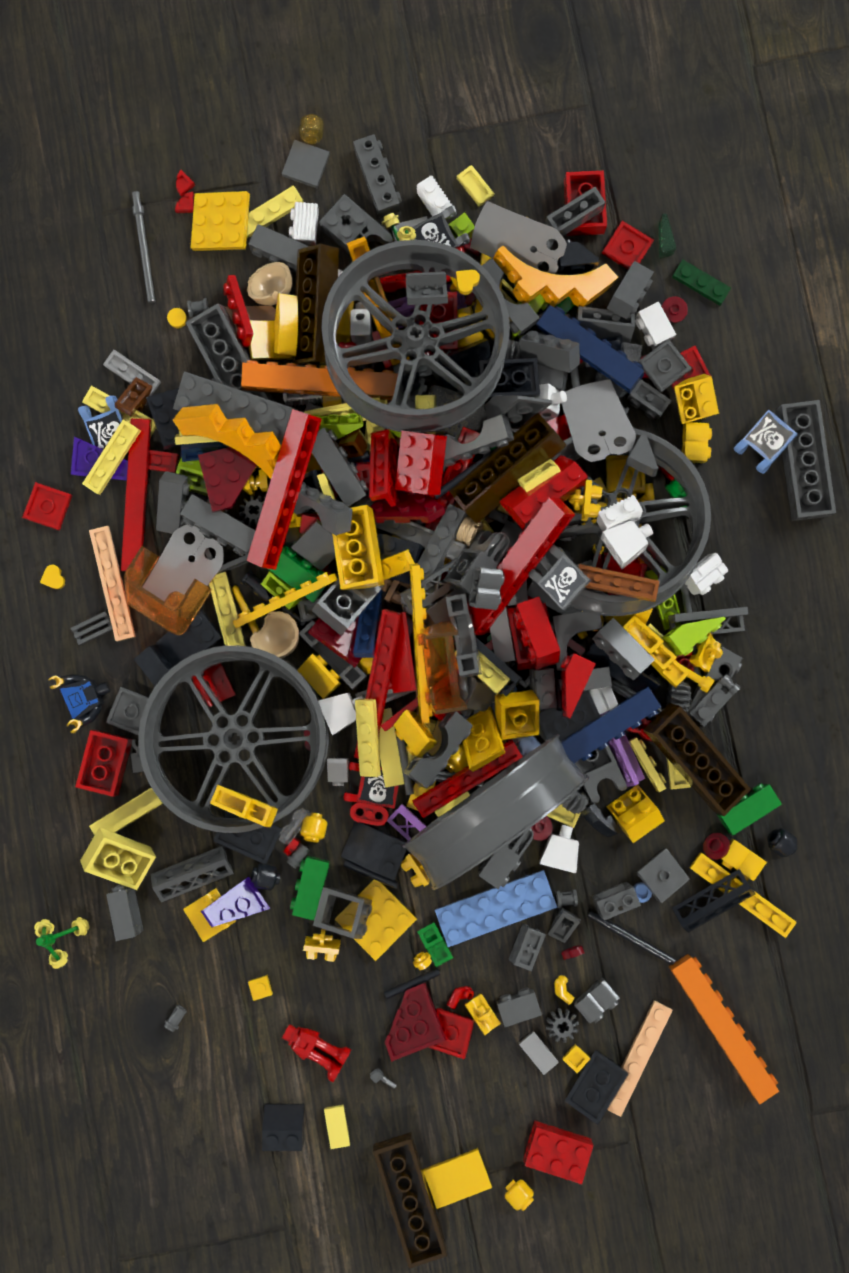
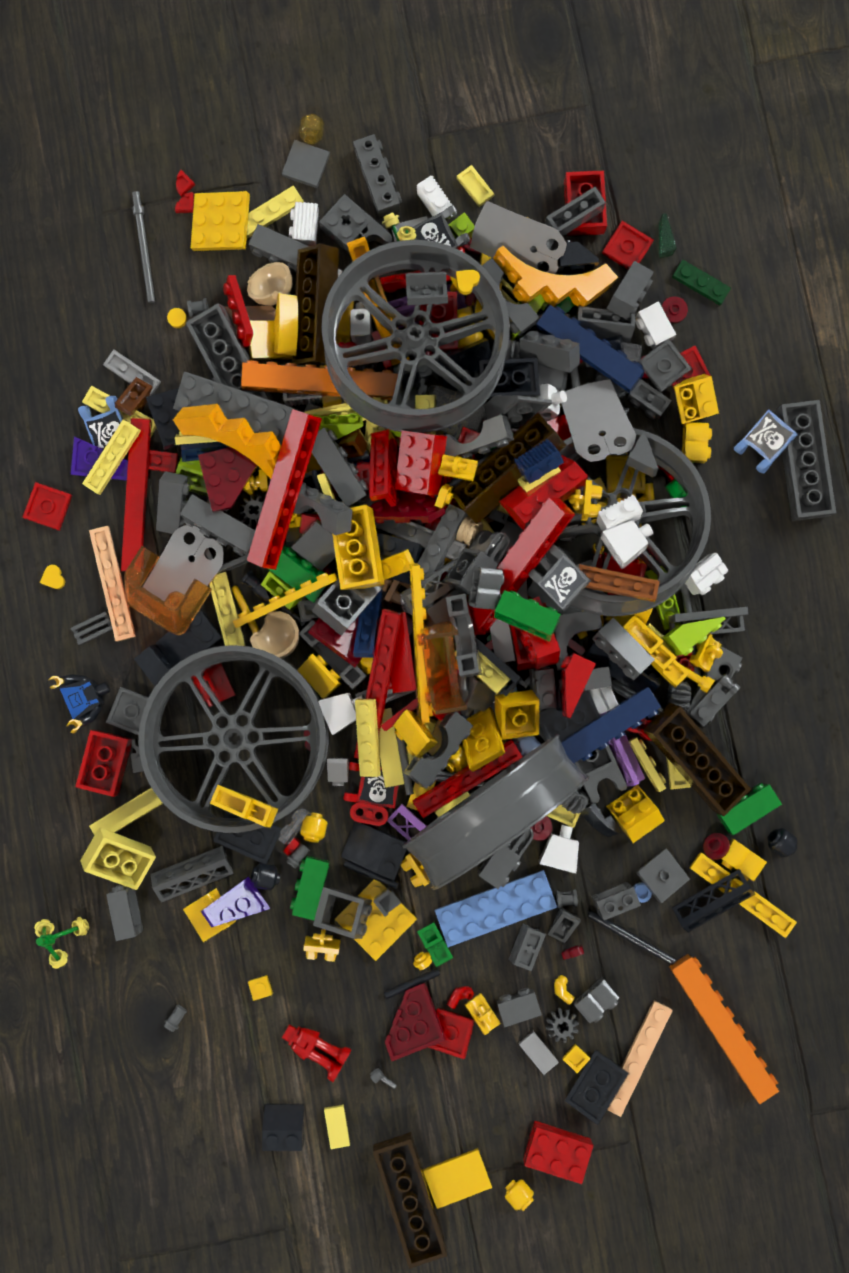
none -> dark grey panel [373,886,401,917]
none -> yellow plate [435,484,453,508]
none -> yellow hips [438,454,478,481]
none -> green brick [494,590,561,642]
none -> dark blue brick [515,439,564,484]

